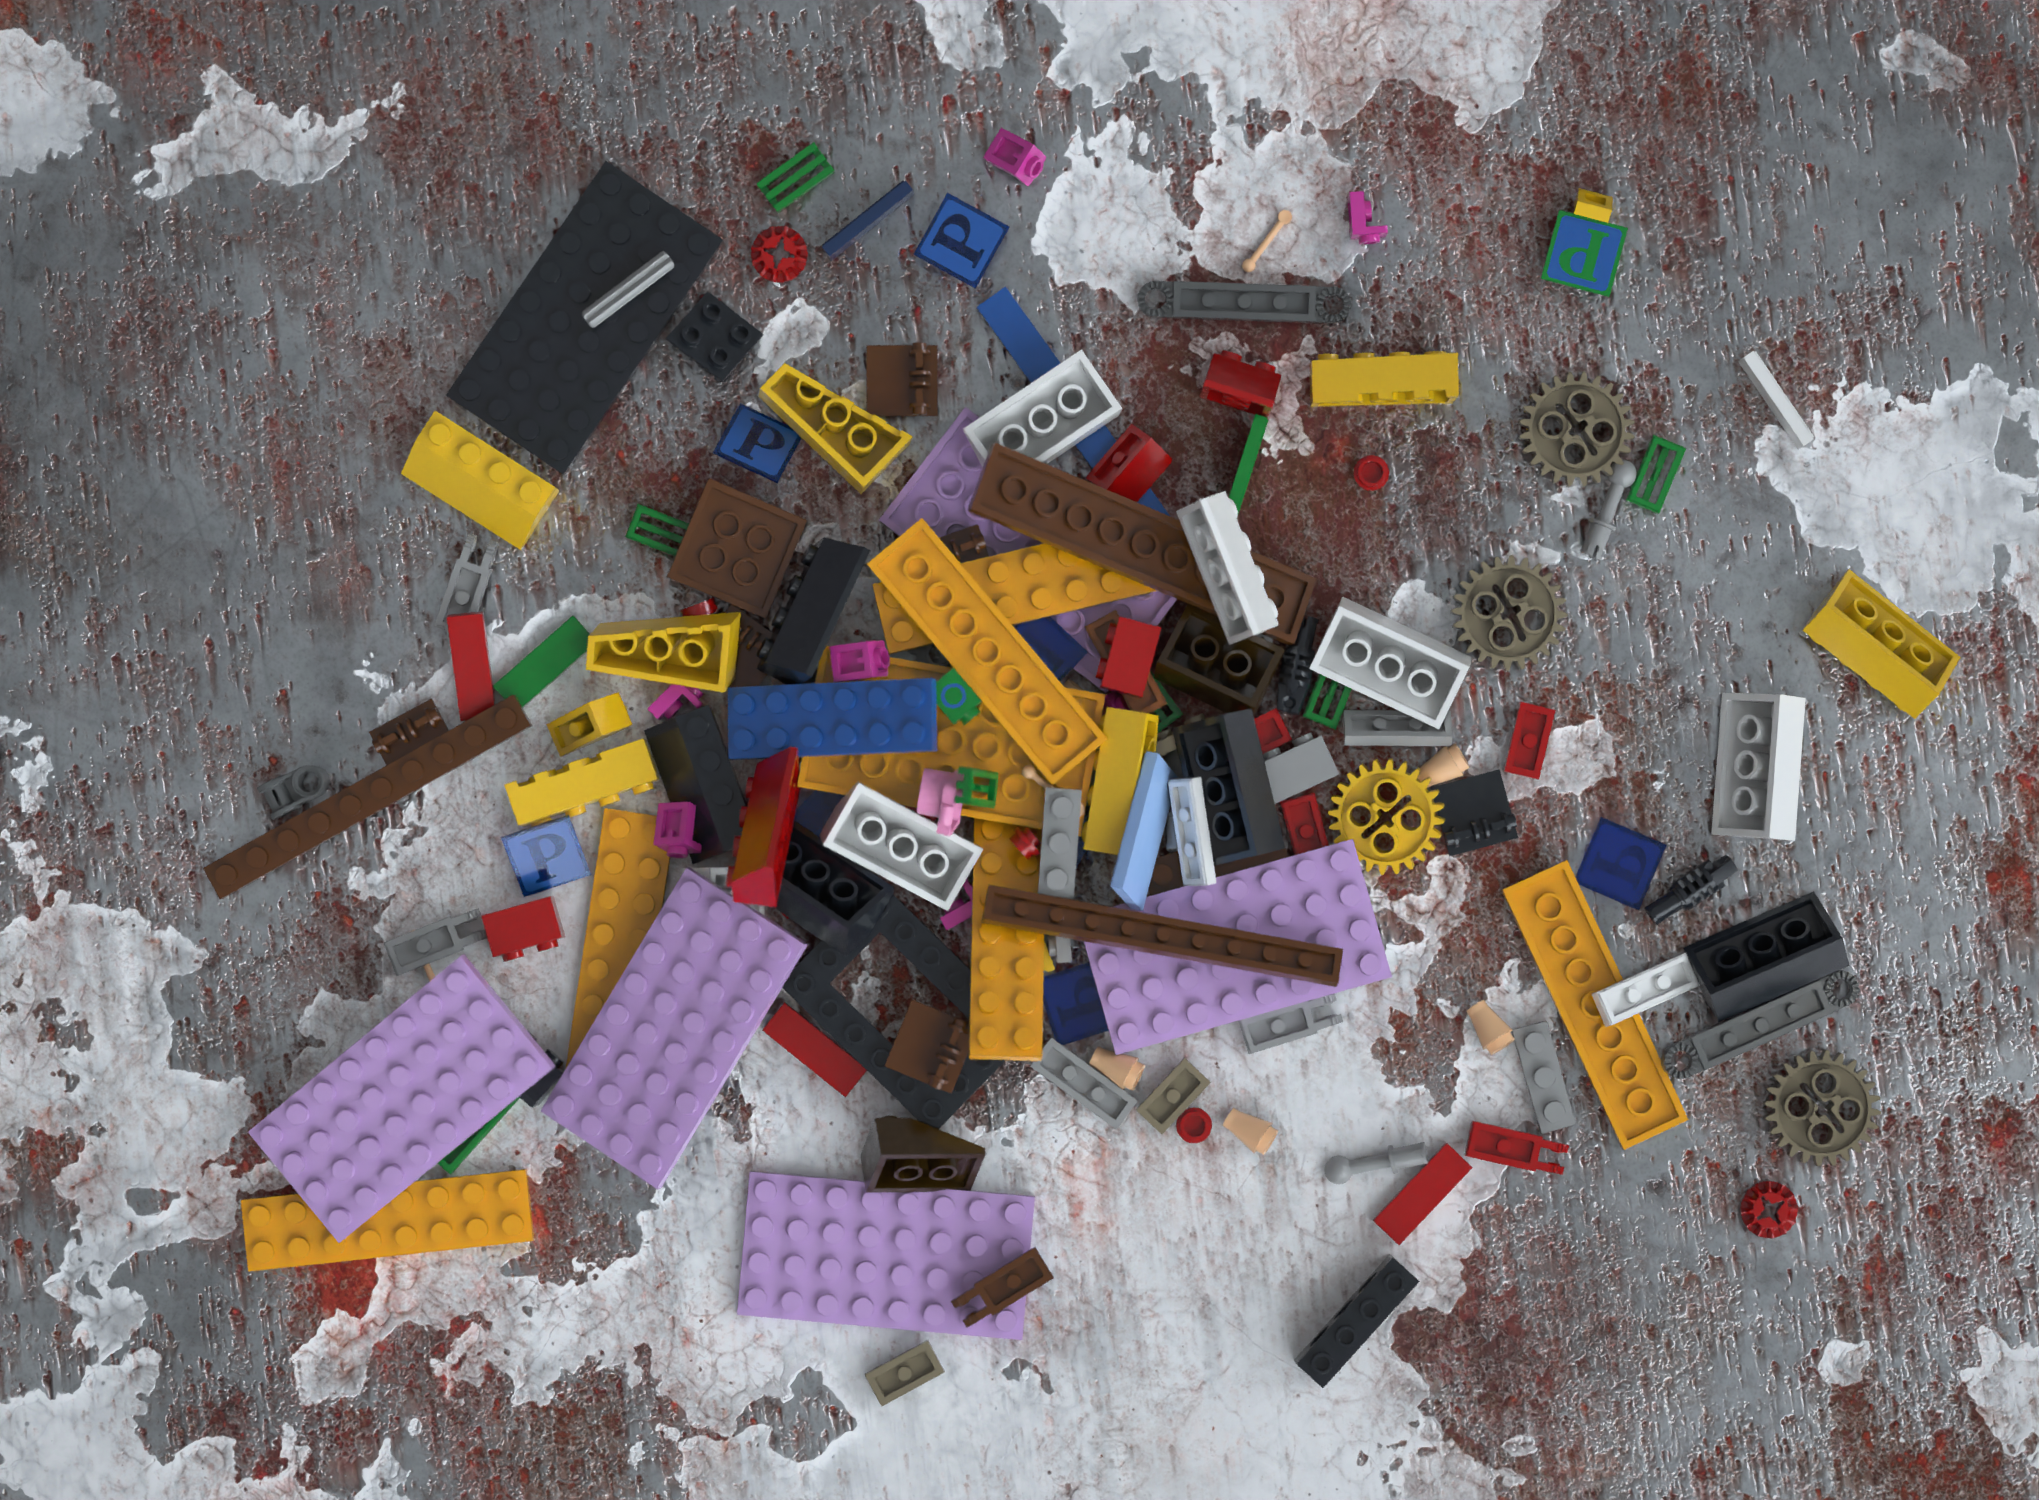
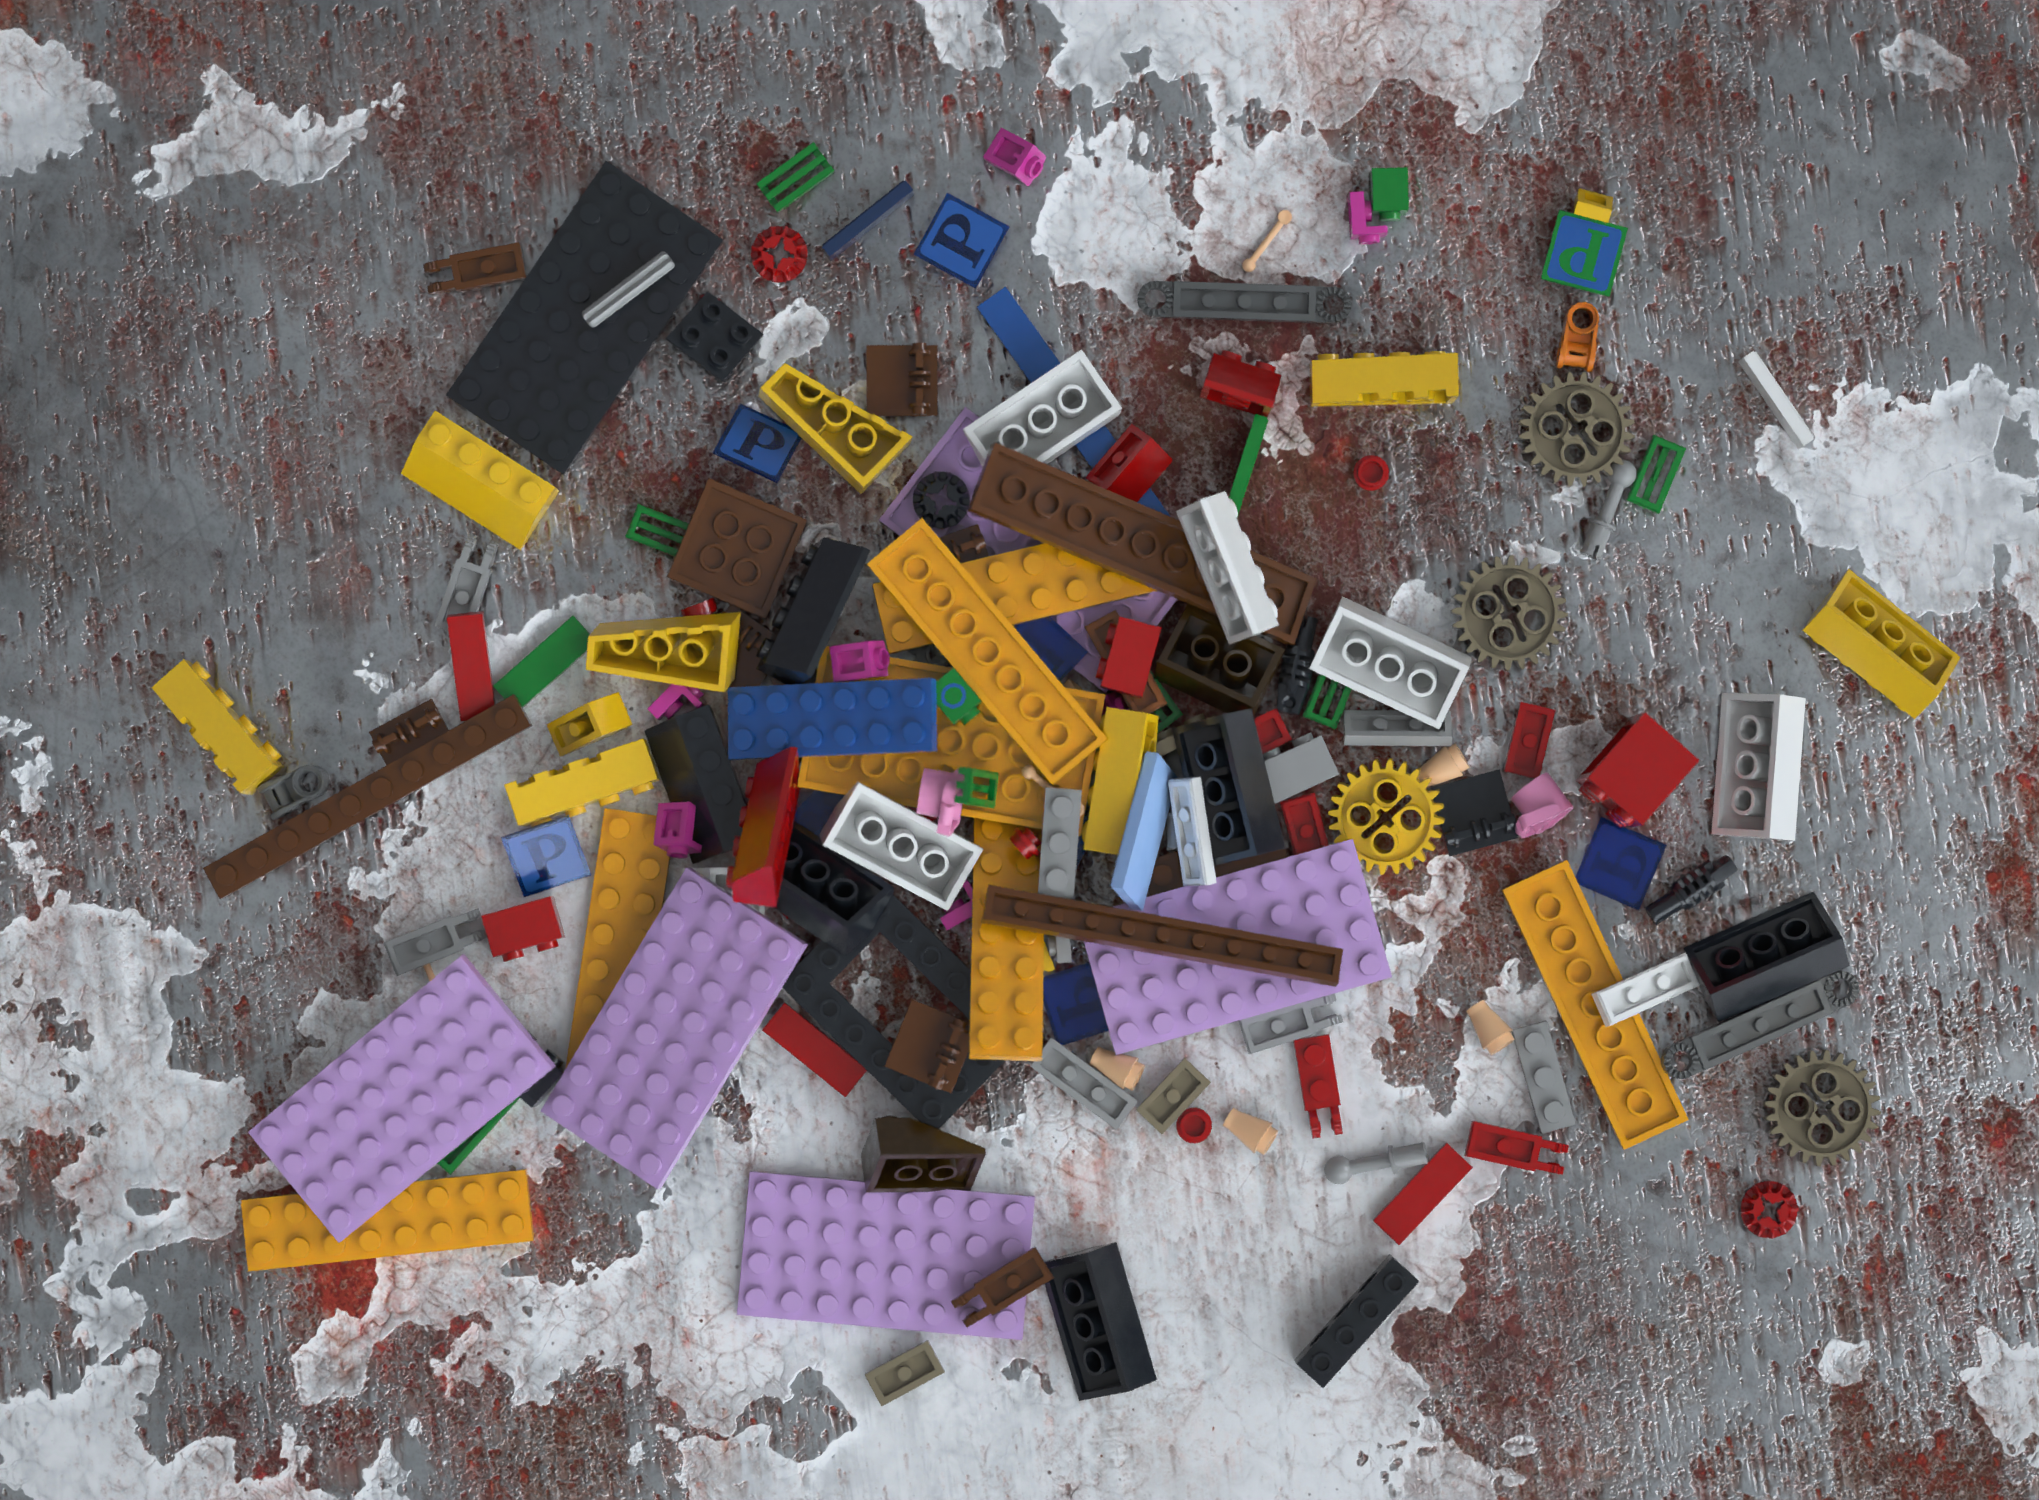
none -> yellow wedge [151,659,284,795]
none -> reddish brown hinge [423,242,527,295]
none -> black gear [913,471,970,529]
none -> black slope [1044,1242,1157,1401]
none -> red hinge [1293,1034,1343,1139]
none -> green brick [1370,167,1409,222]
none -> bright pink piece [1511,772,1574,839]
none -> orange piece [1556,302,1599,373]
none -> red container [1575,712,1700,828]

